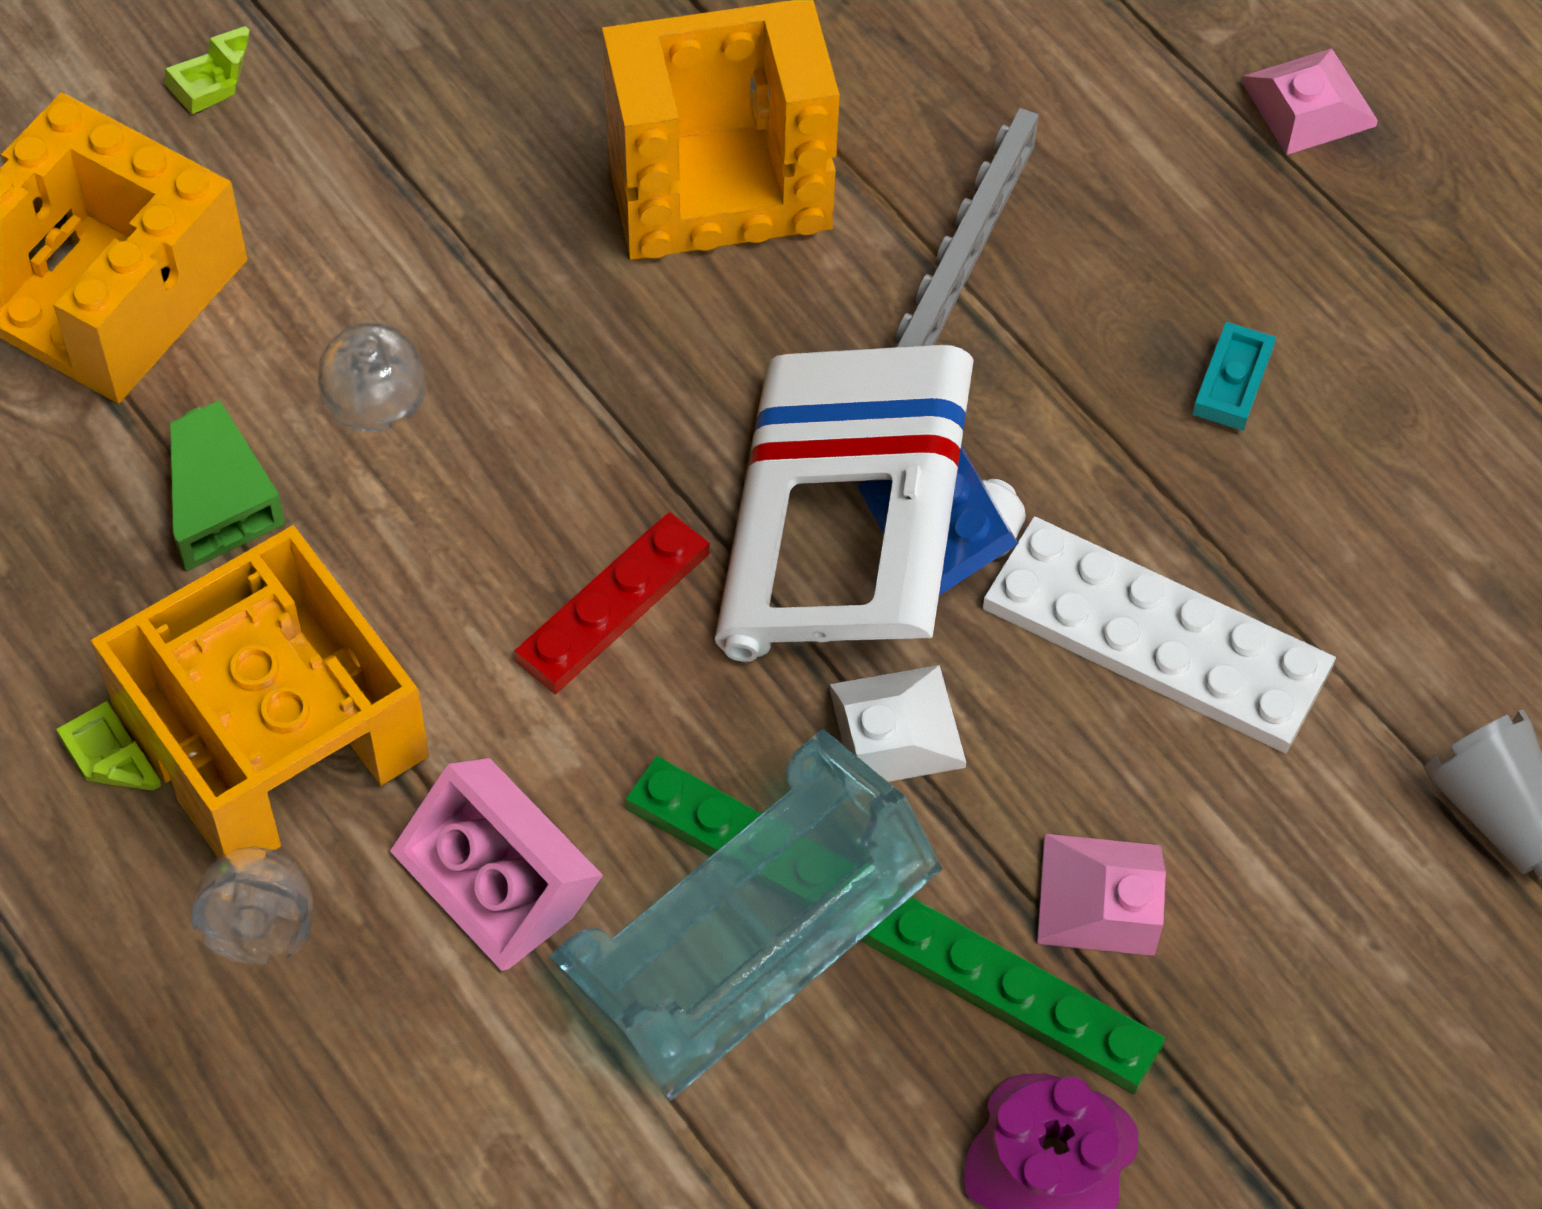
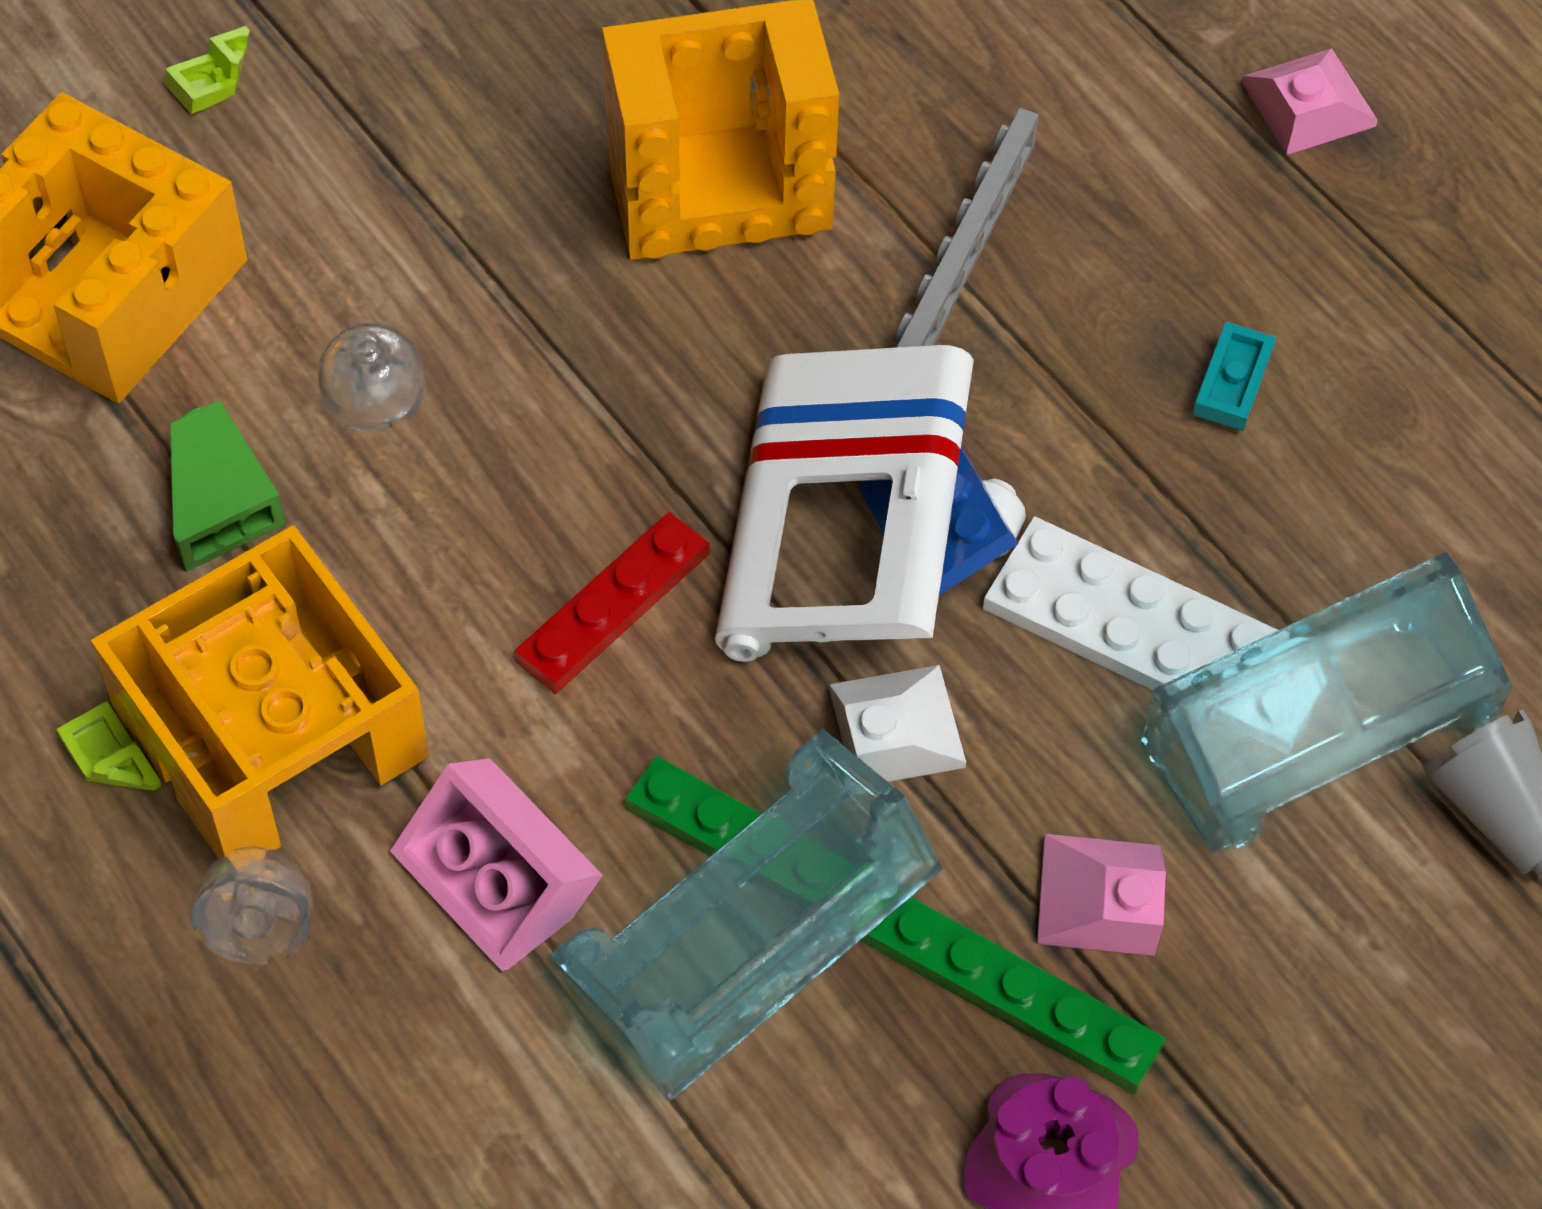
none -> clear light blue windscreen [1141,552,1512,853]

